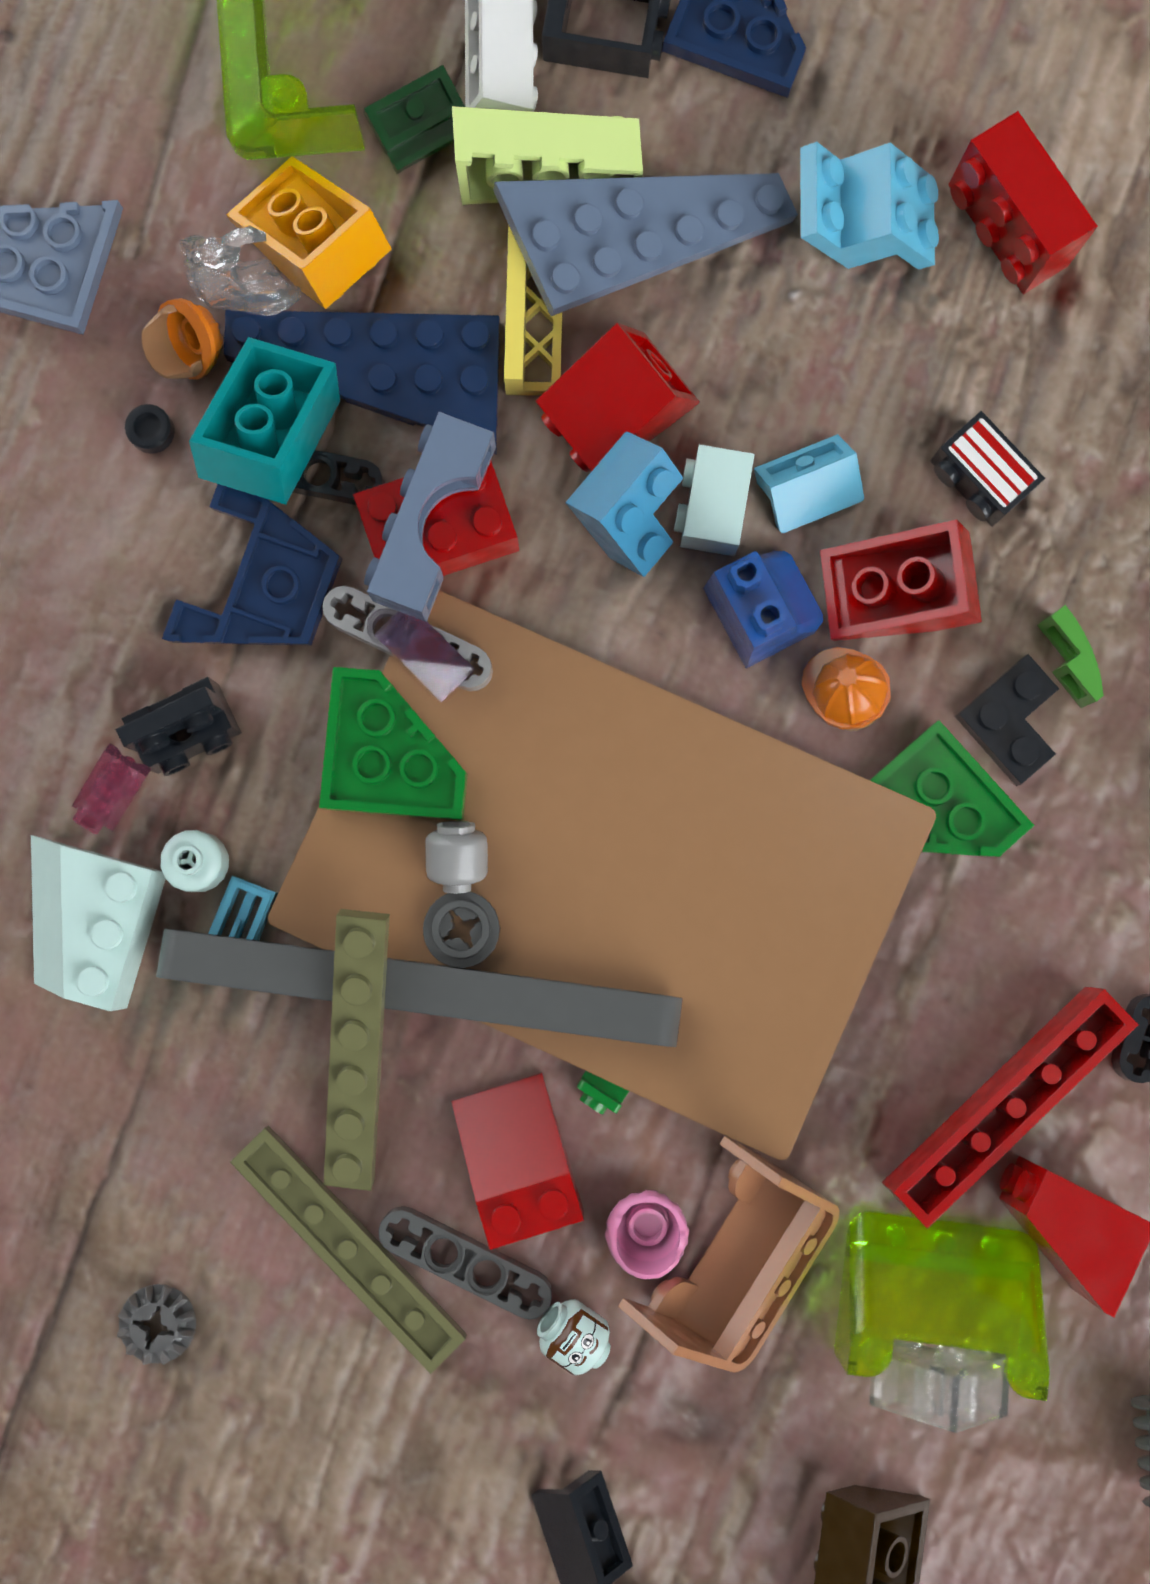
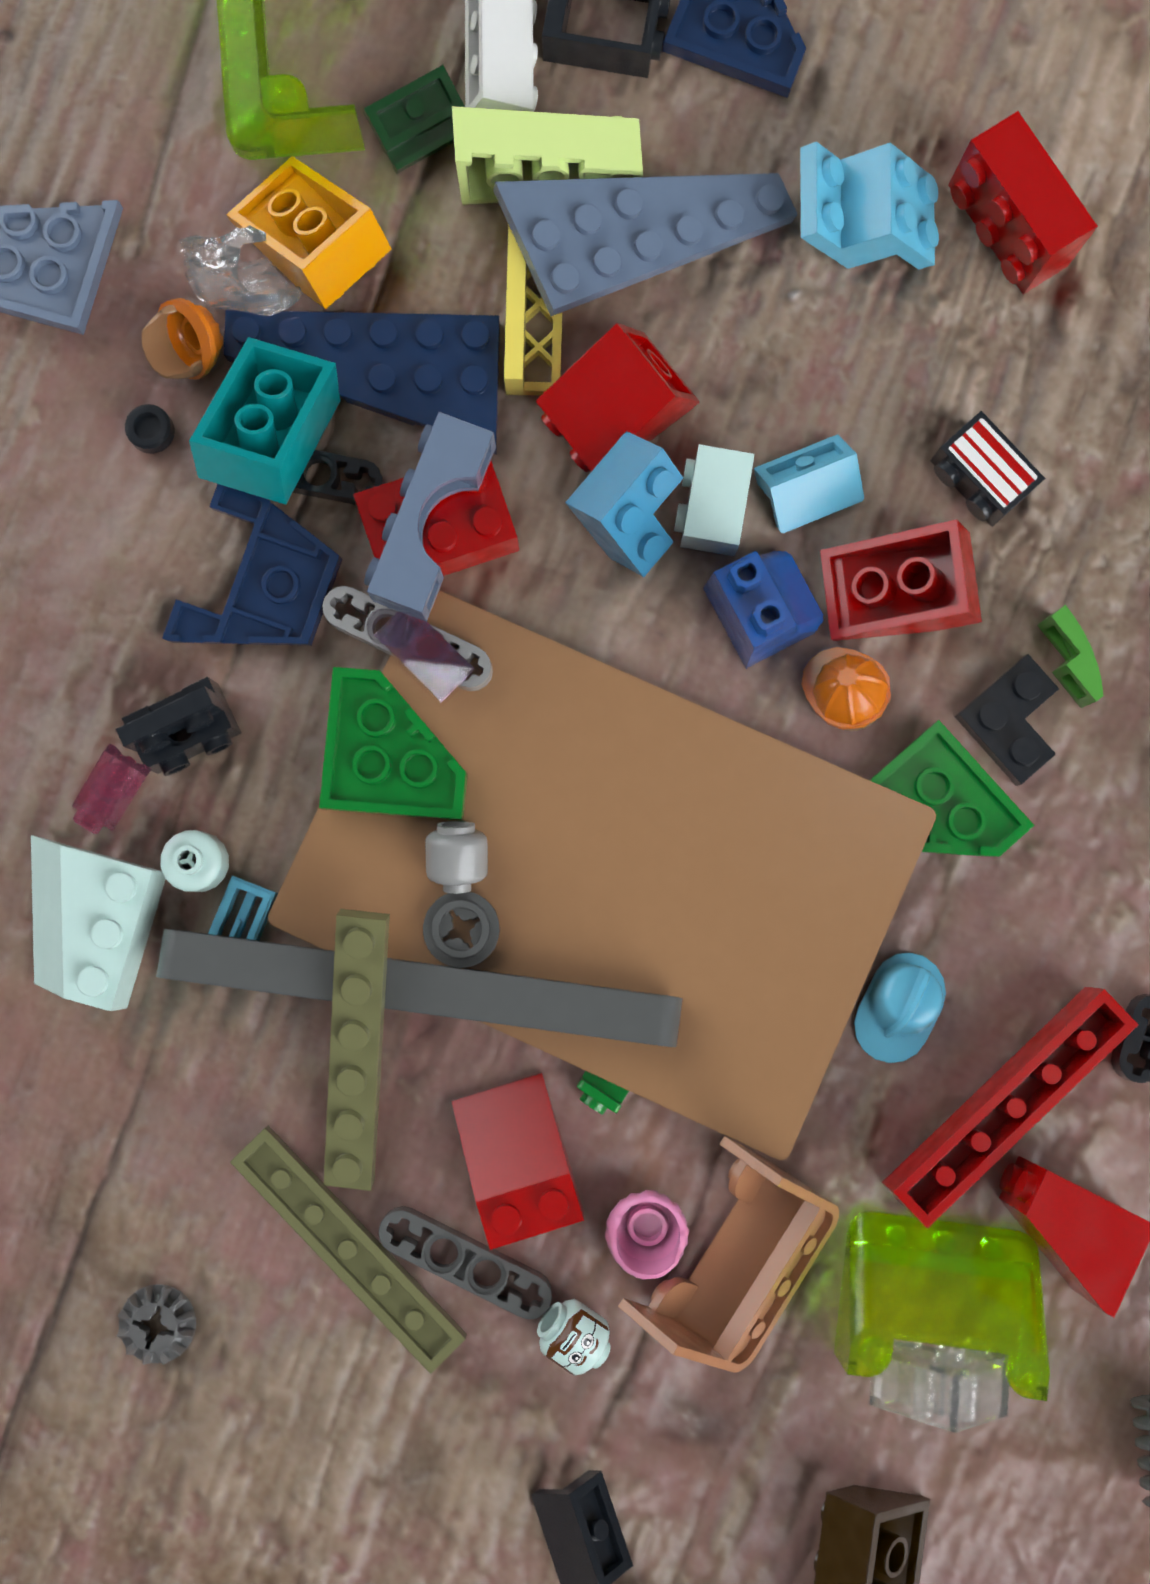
none -> medium azure piece [854,953,946,1063]

